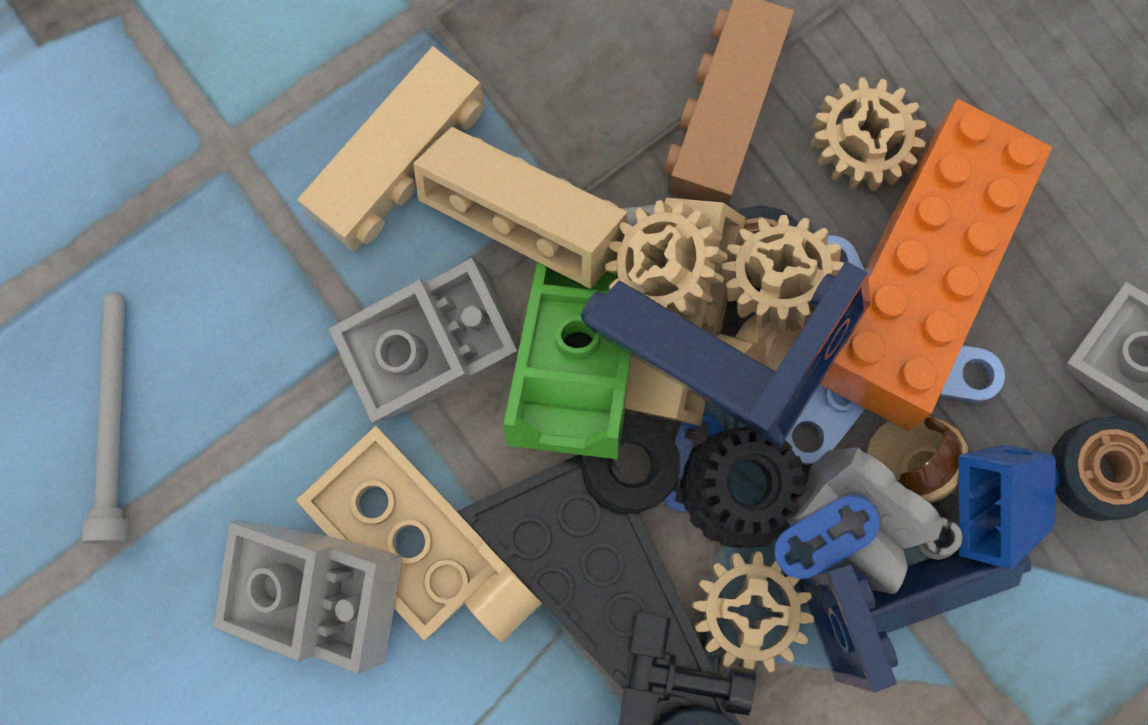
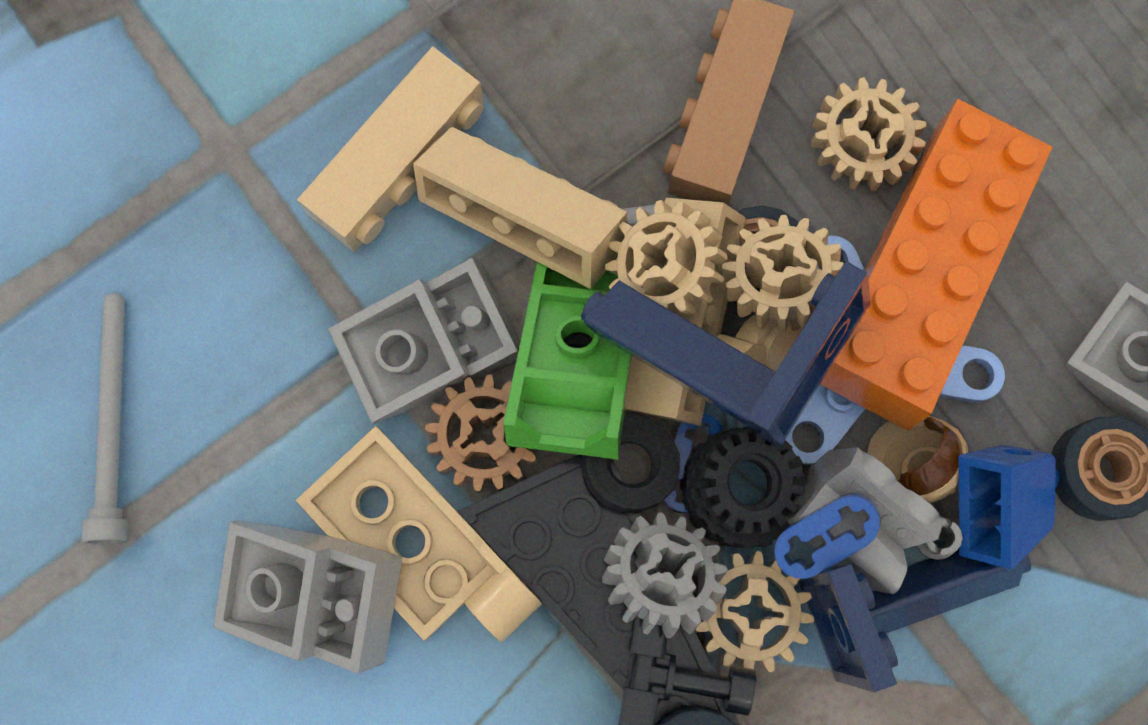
none -> medium nougat gear [425,375,537,493]
none -> light grey gear [602,513,728,638]

